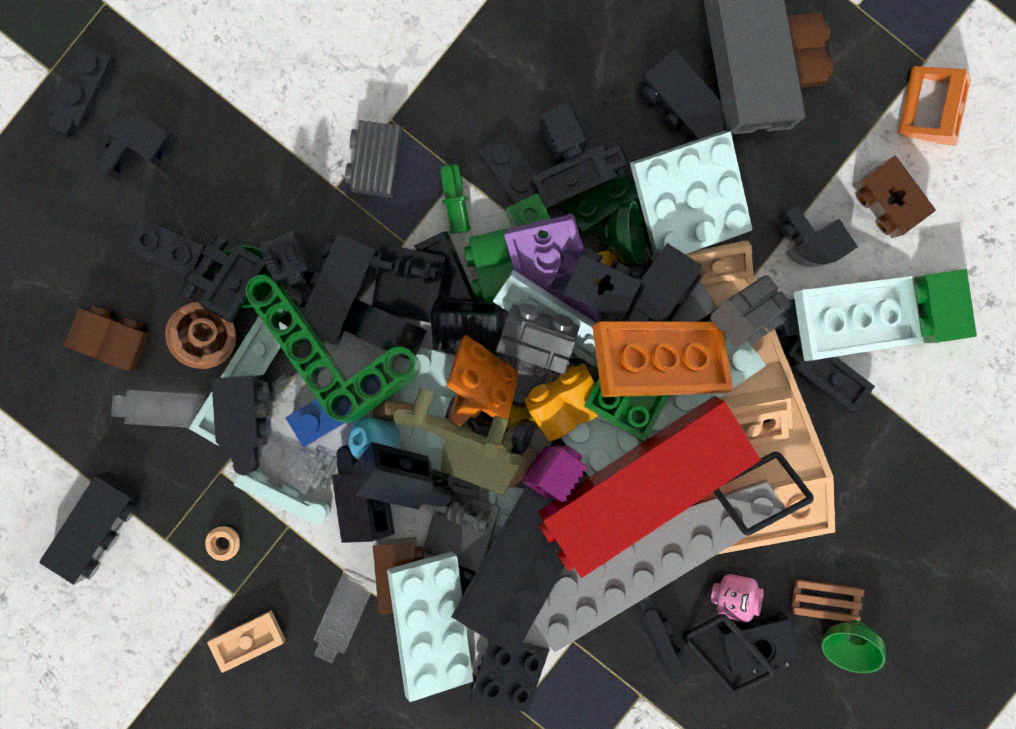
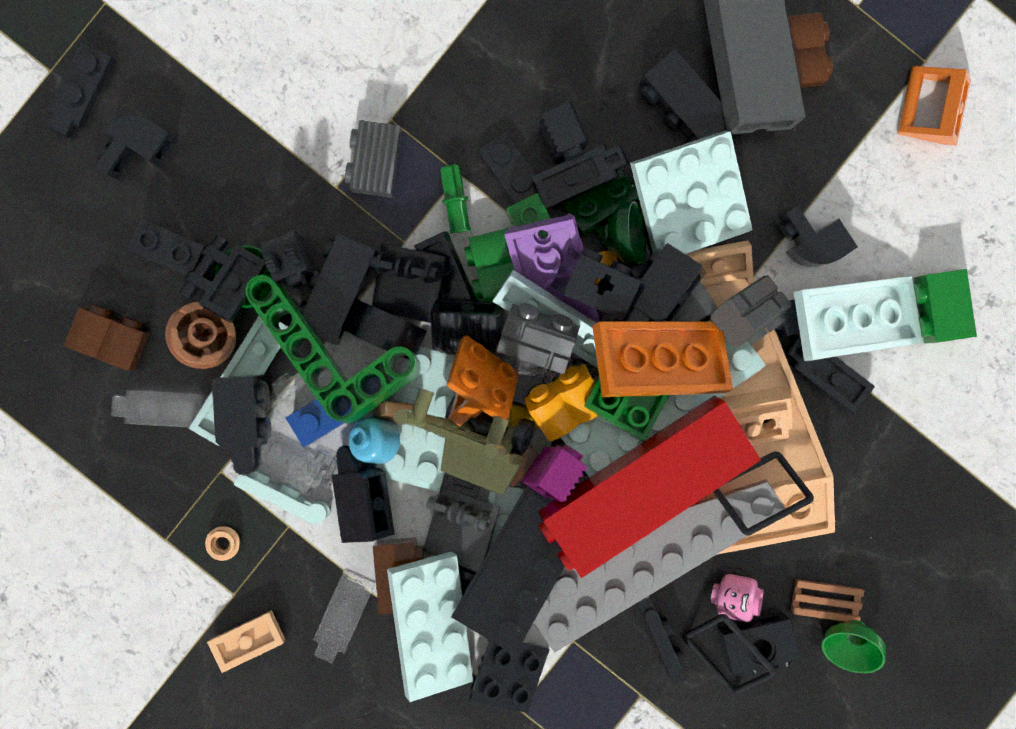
black brick [39,472,140,585] -> none
black hinge [352,442,452,510] -> none
reddish brown brick [853,155,936,238] -> none

